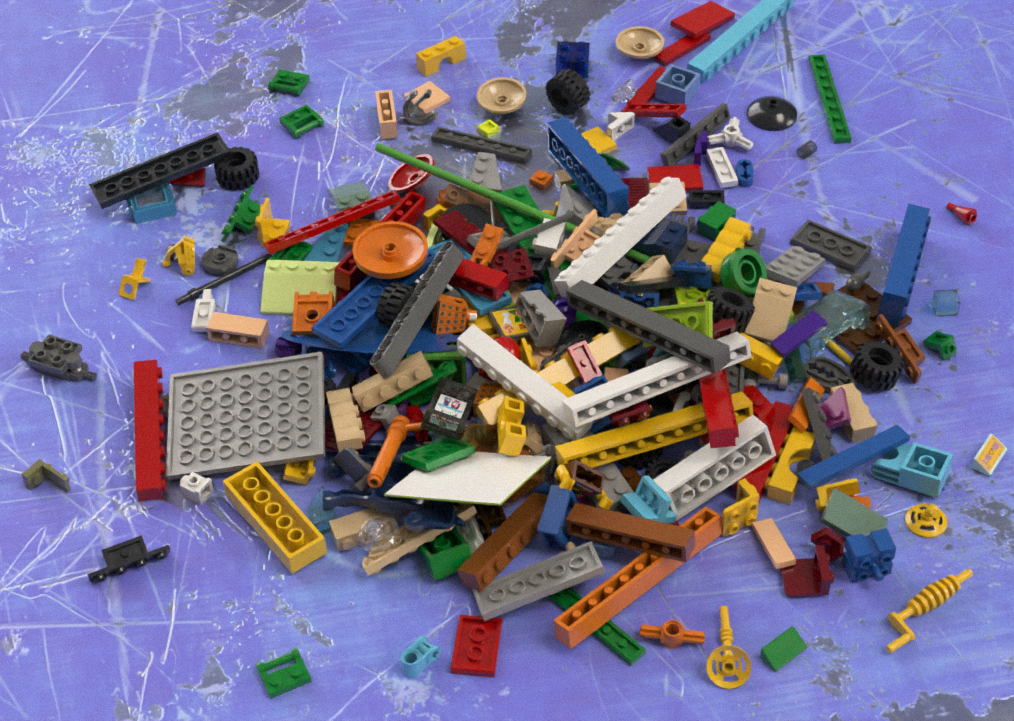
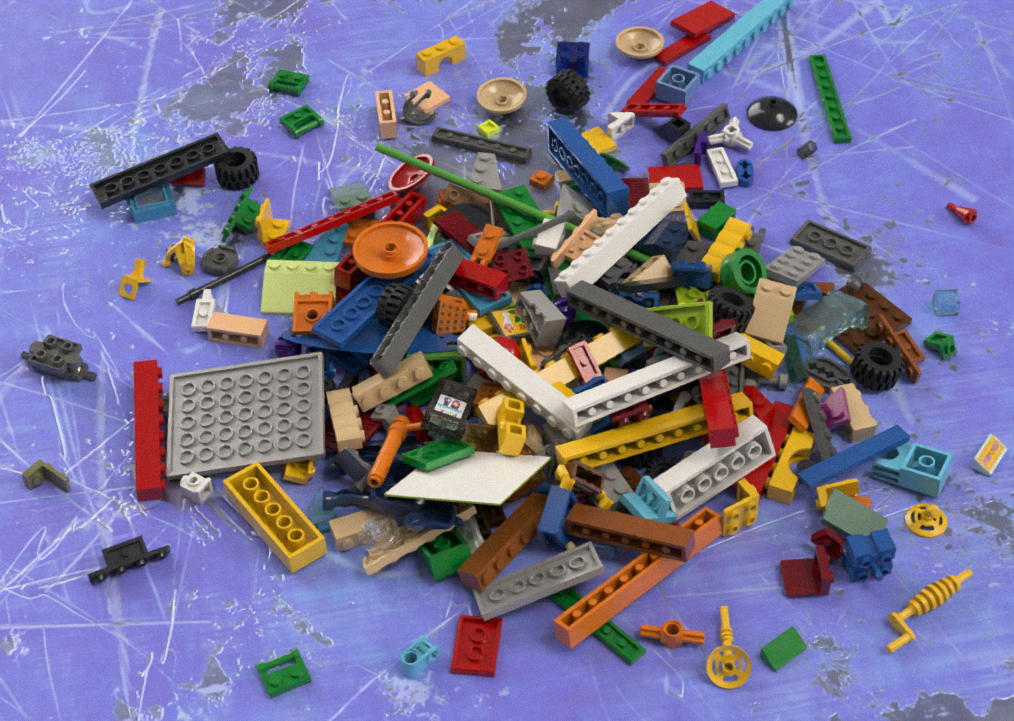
clear bracket [611,79,637,102] -> none
light nougat tile [752,518,796,569] -> none
dark purple tile [770,310,827,358] -> none
blue brick [876,203,931,326] -> none
none -> yellow piece [683,201,701,242]

